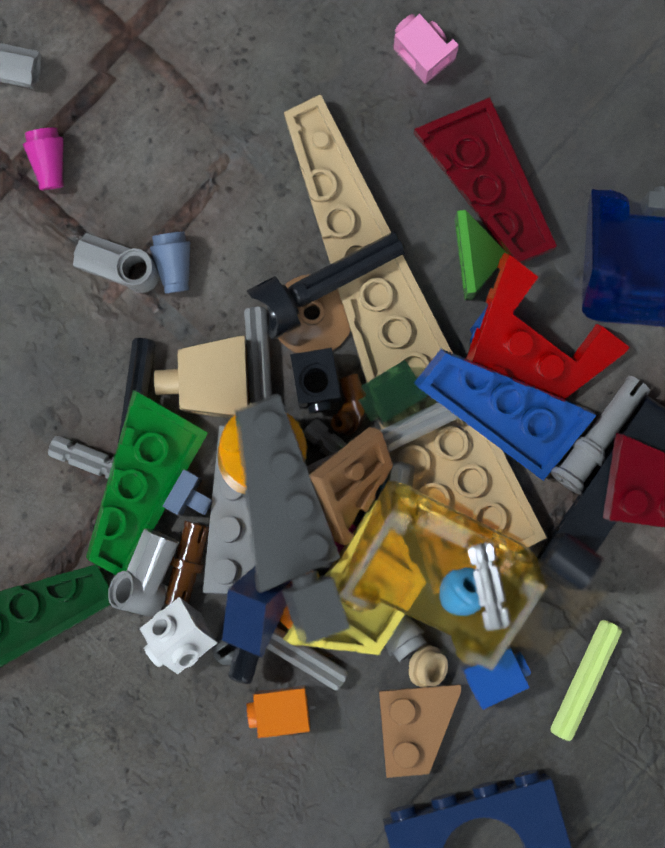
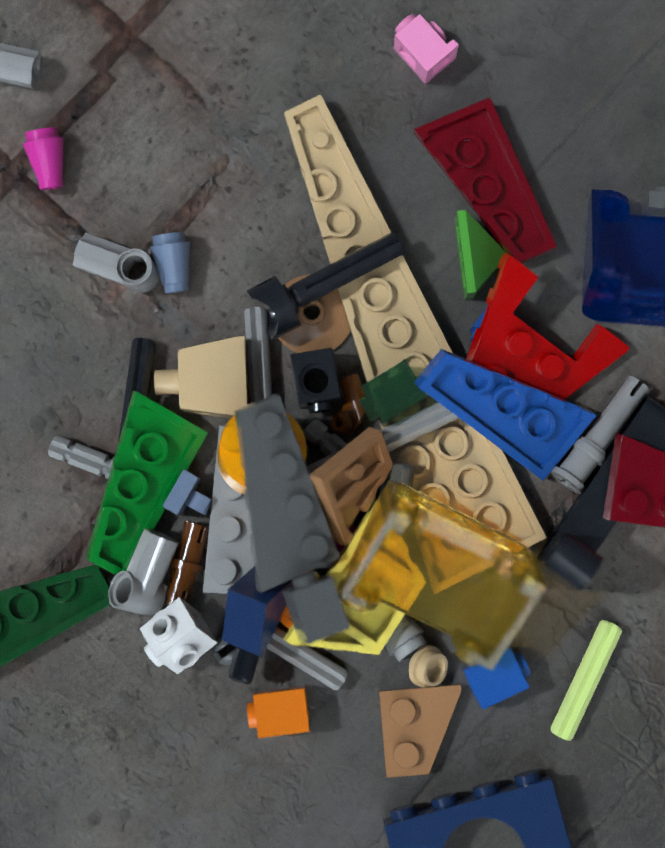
dark azure piece [439,567,483,616] -> none
light grey axle [469,542,511,630] -> none

